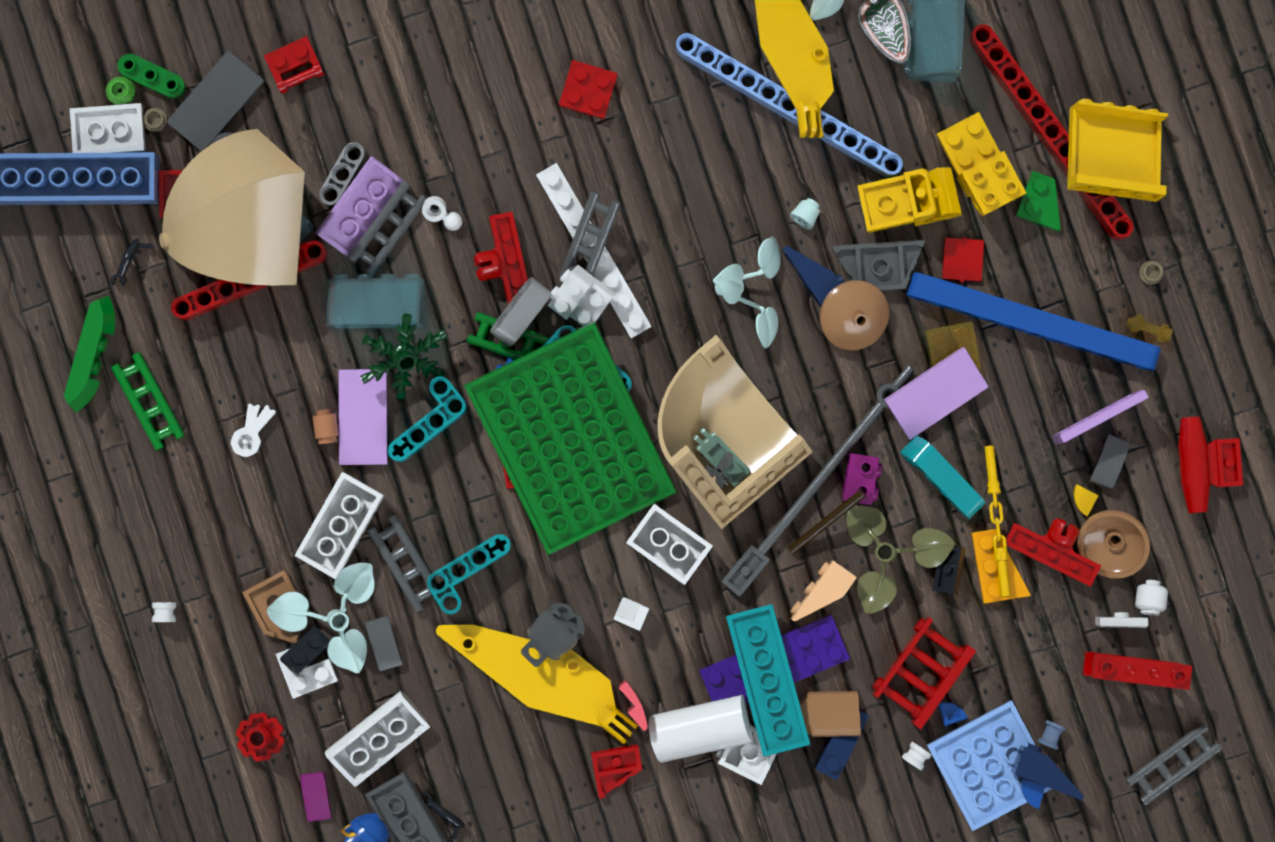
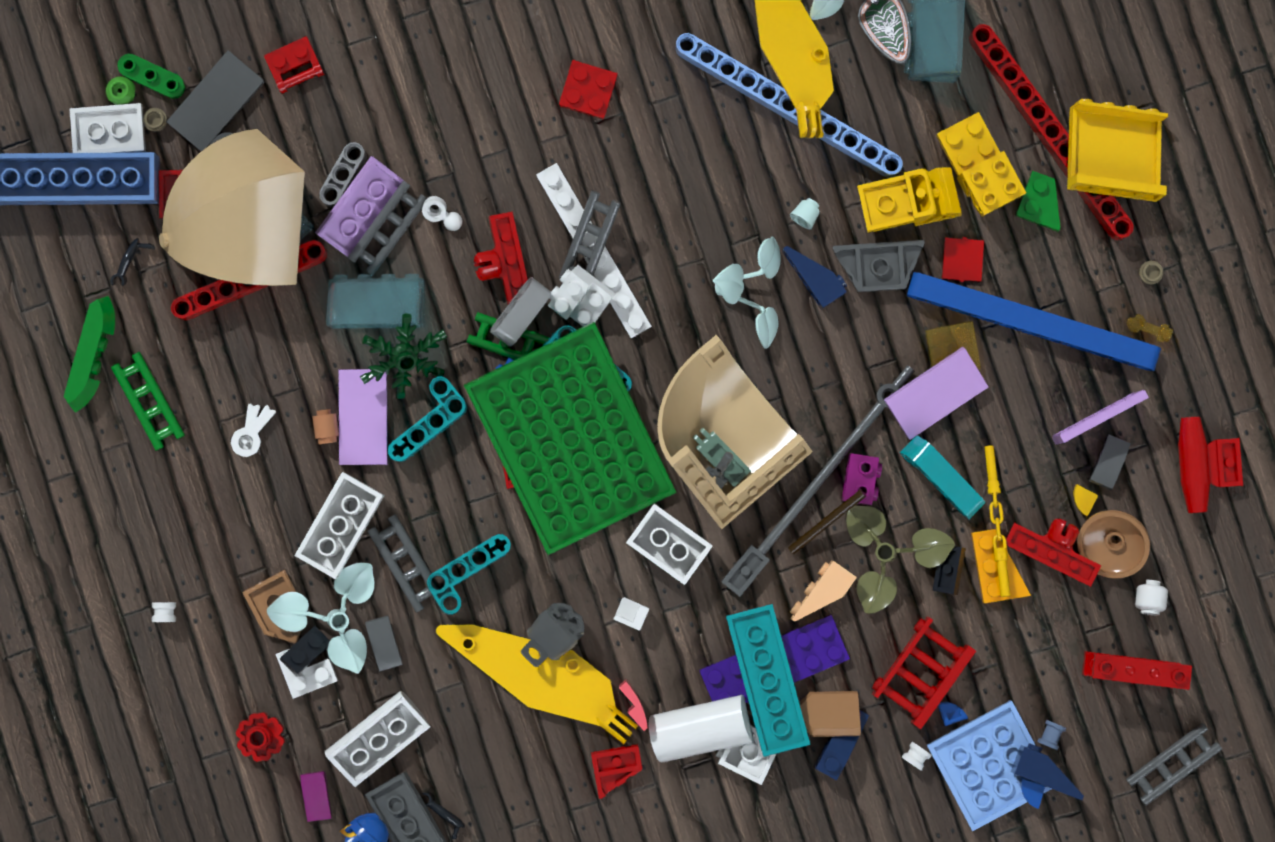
medium nougat dish [820,280,889,350] -> none
white plate [1095,612,1148,628] -> none

